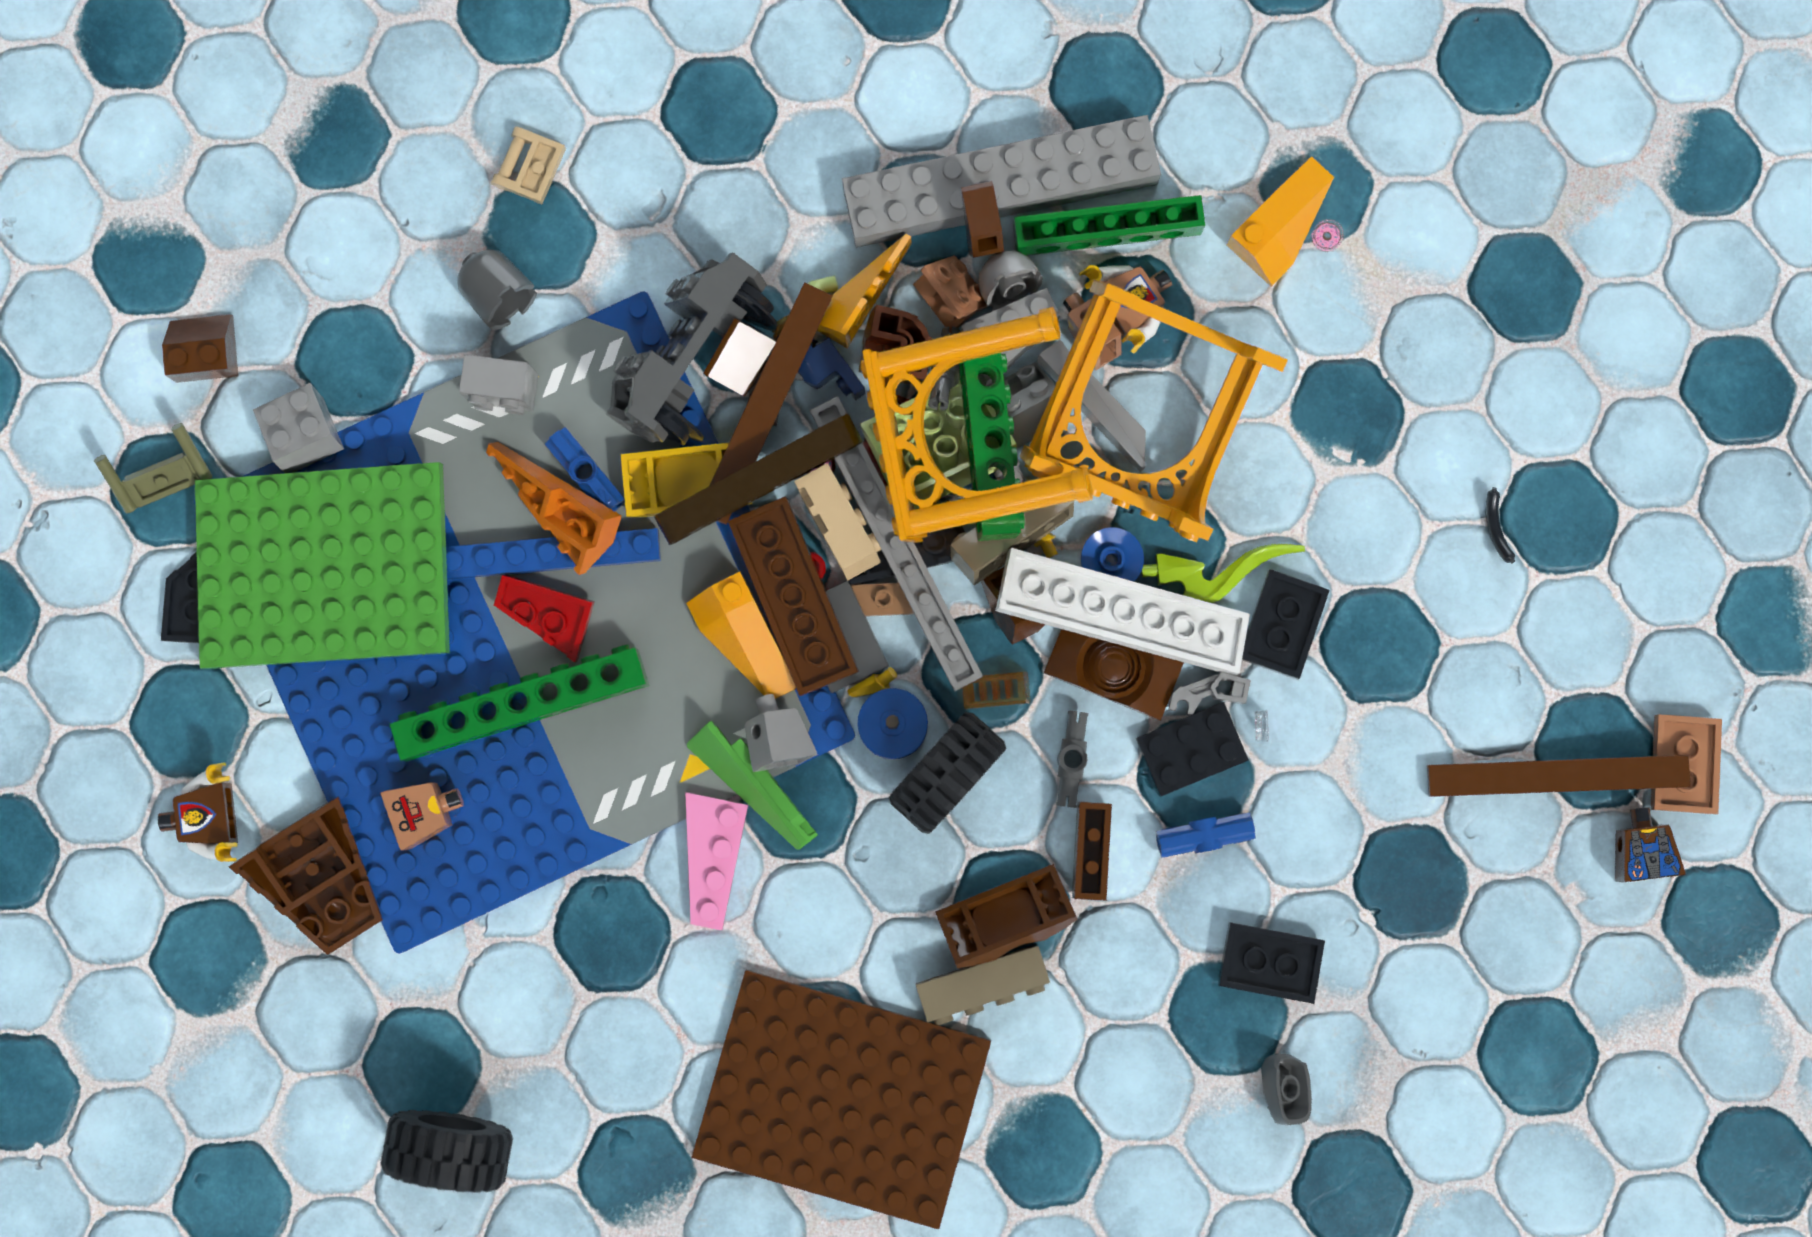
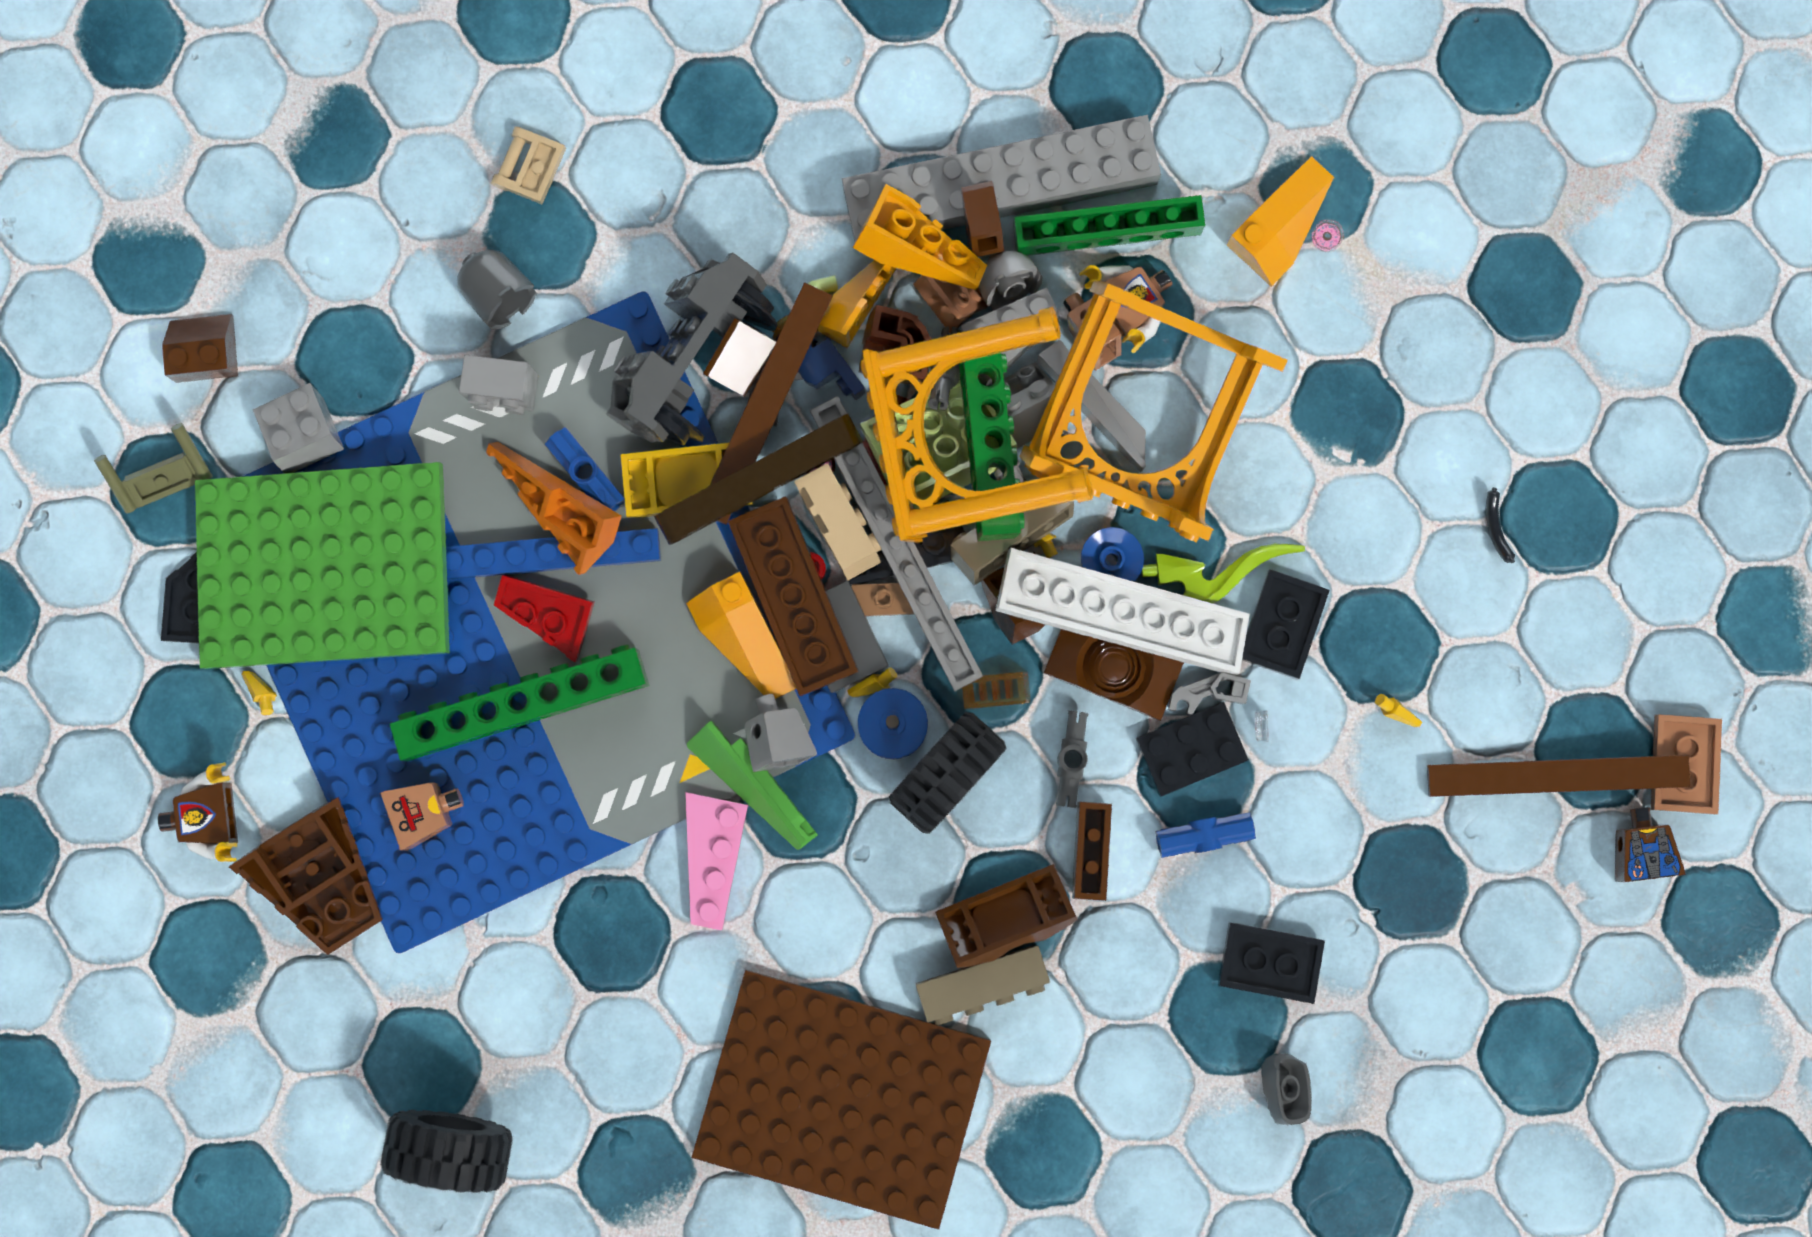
none -> yellow bar [242,671,277,716]
none -> light orange wedge [853,184,987,290]
none -> yellow bar [1375,694,1422,727]

